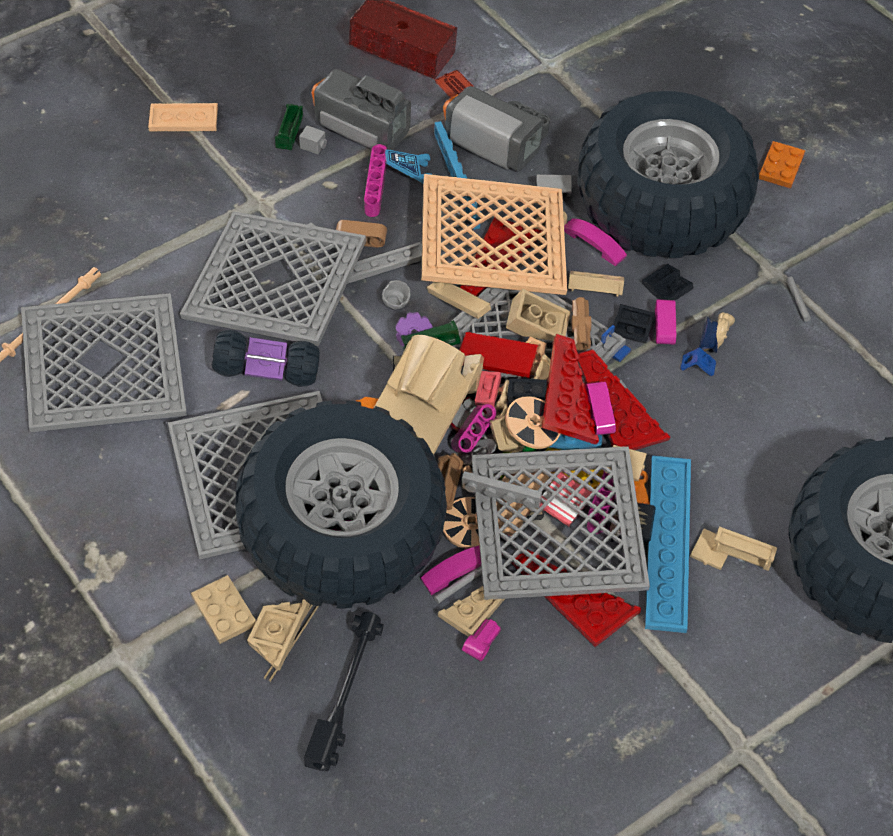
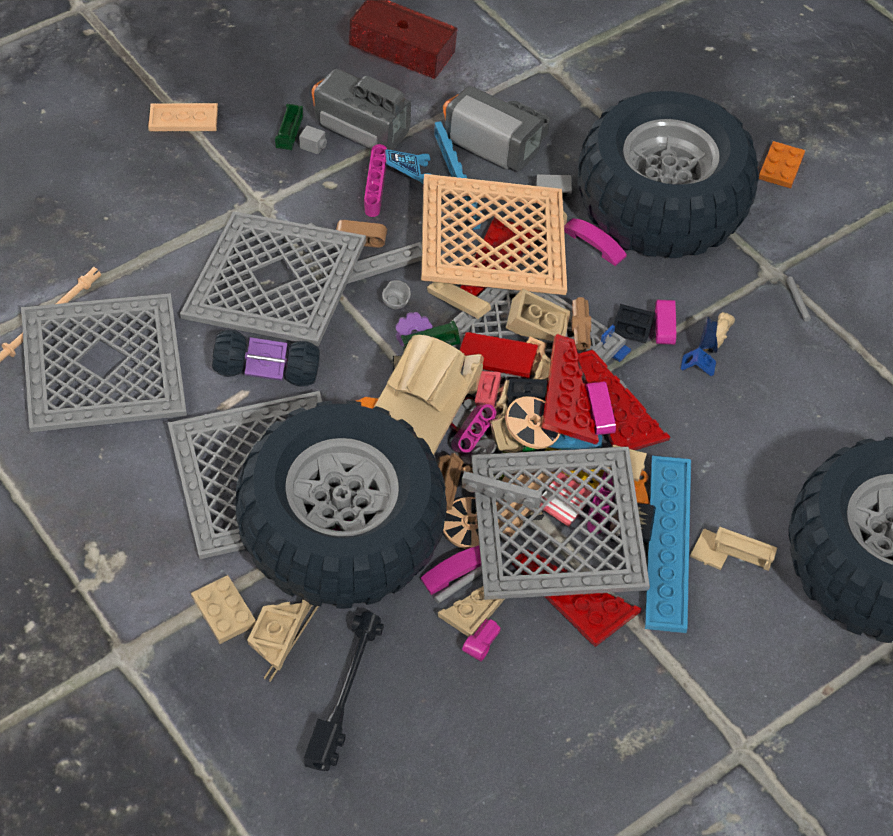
clear red piece [435,70,473,98] -> none
tan container [568,271,624,297] -> none
black slope [642,264,694,300] -> none

